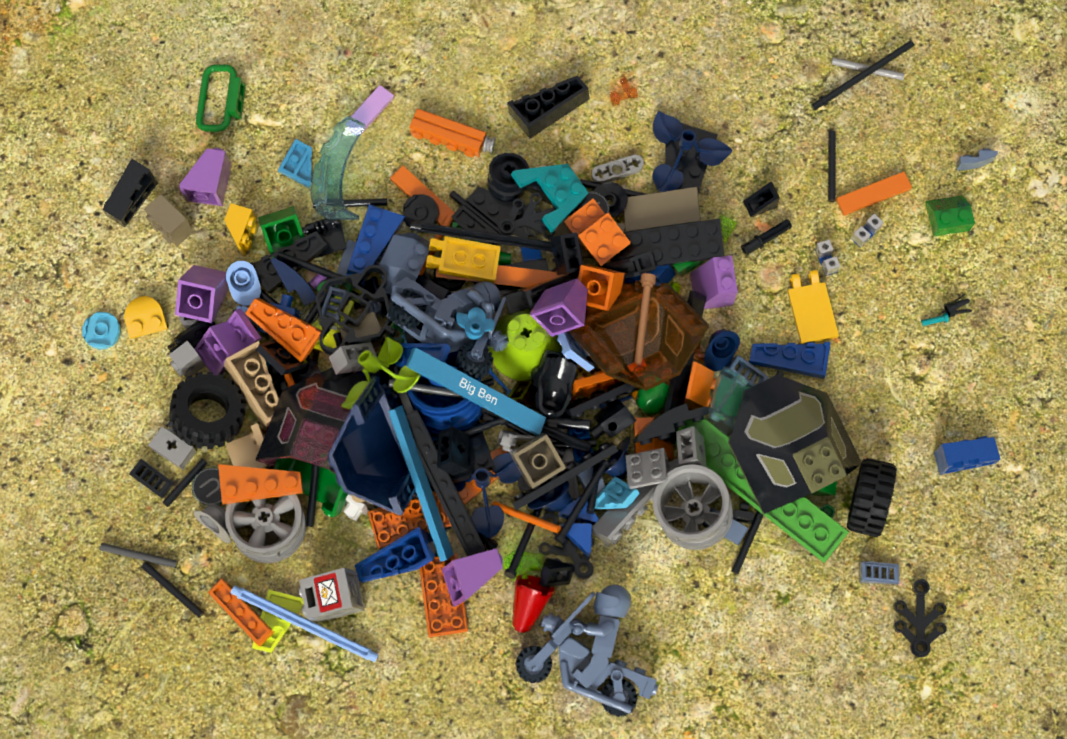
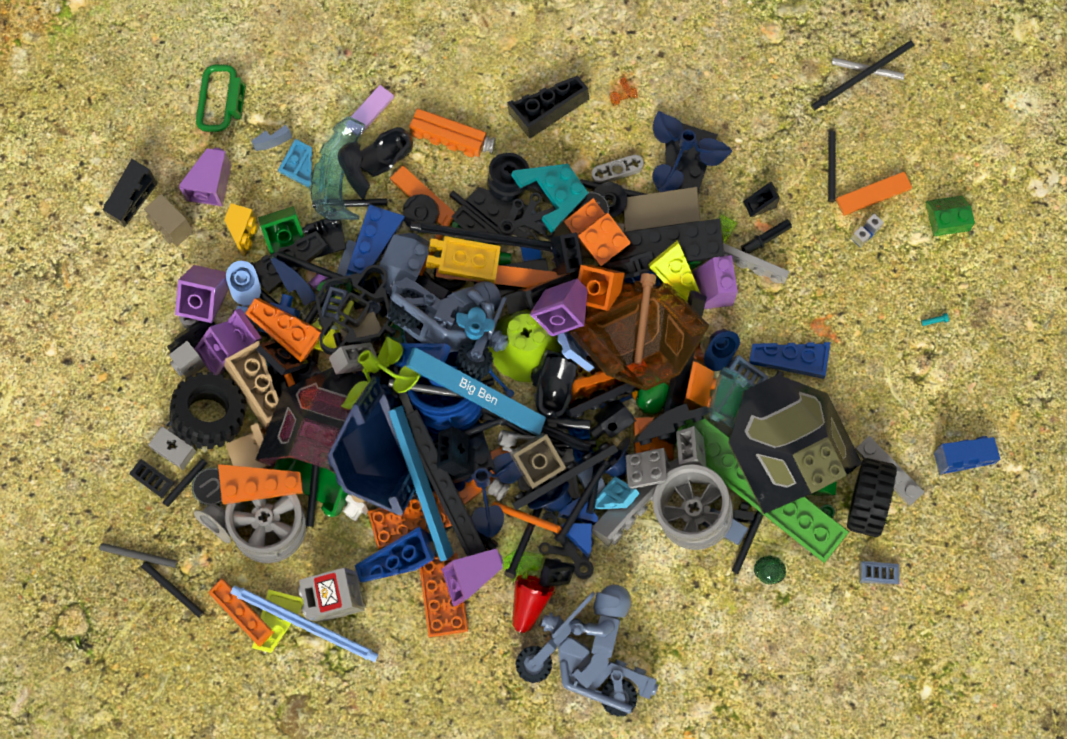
medium azure tile [82,312,121,350] -> none
yellow slope [124,296,168,339] -> none
dark brown slope [508,379,536,409] -> none
yellow tile [787,270,839,344] -> none
flat silver piece [815,240,840,276] -> none
black plant [893,579,947,658] -> none
black piece [942,294,972,318] -> none
sand blue slope [956,148,998,170] -> none
none -> sand blue slope [251,125,292,151]
none -> black hair [337,141,370,199]
none -> black hair [361,127,413,177]
none -> light grey wheel [487,477,510,502]
none -> neon yellow wing [648,240,700,304]
none -> light grey plate [724,244,790,284]
none -> clear green hair [754,555,786,585]
none -> light grey plate [855,436,924,507]

